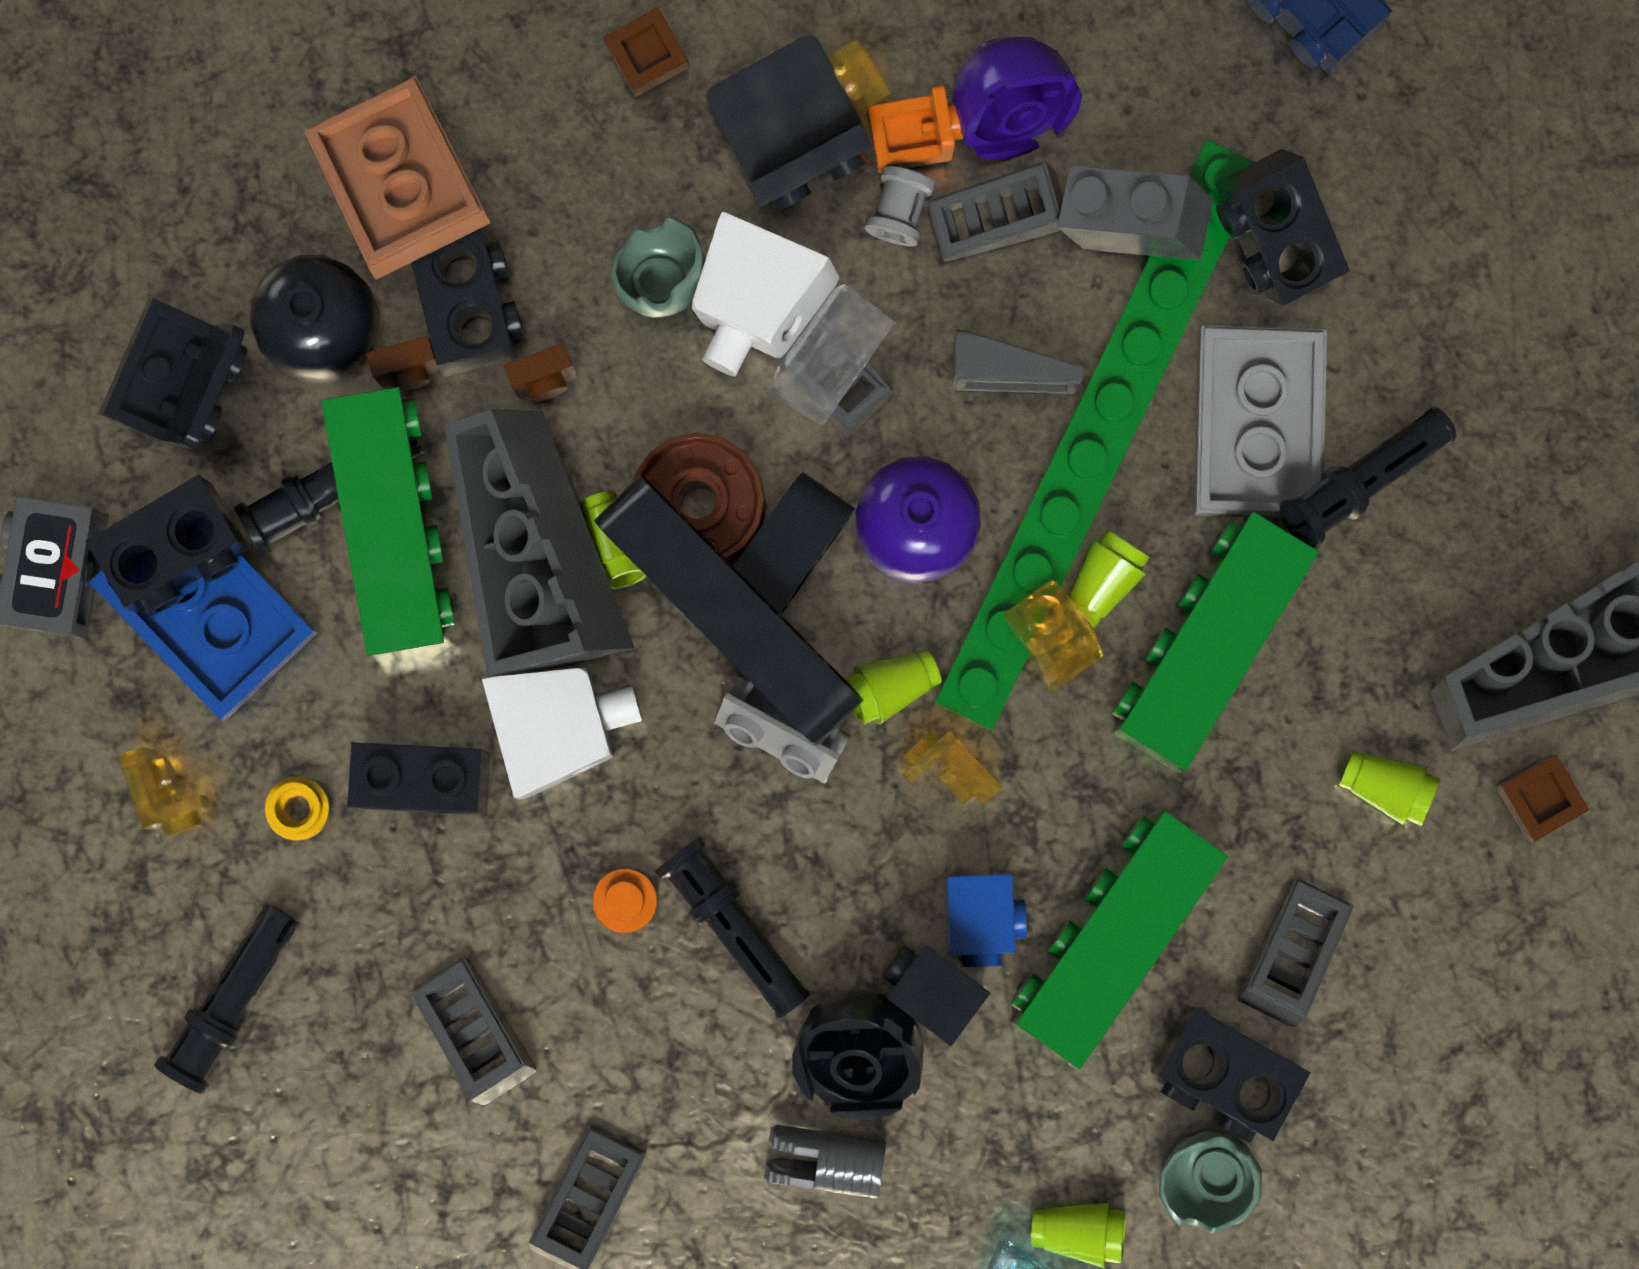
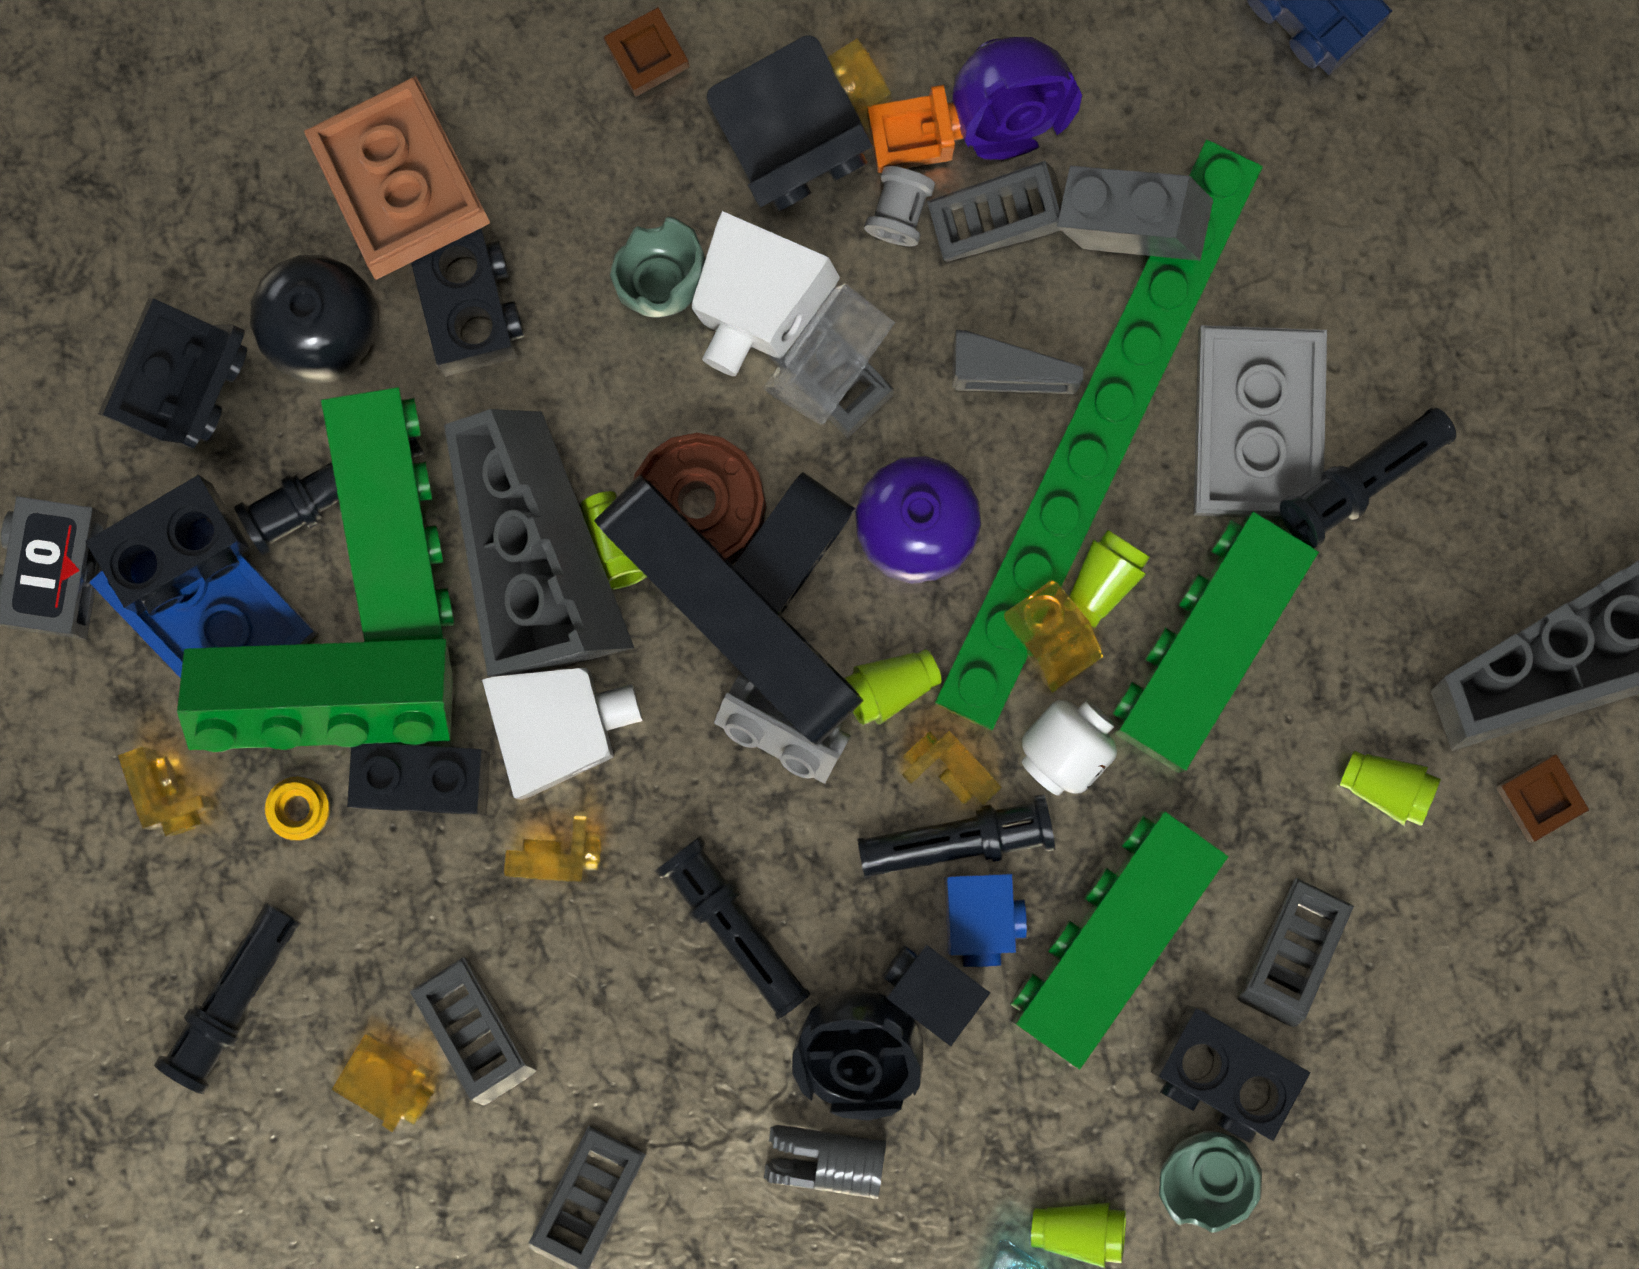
reddish brown plate [366,335,441,392] -> none
reddish brown plate [504,342,577,402] -> none
orange plate [593,869,657,933] -> none
black brick [1215,149,1350,306] -> none
none -> green brick [177,639,453,752]
none -> clear yellow bracket [332,1032,435,1133]
none -> clear yellow bracket [504,816,602,883]
none -> black pin [857,794,1056,879]
none -> white head [1022,700,1117,796]

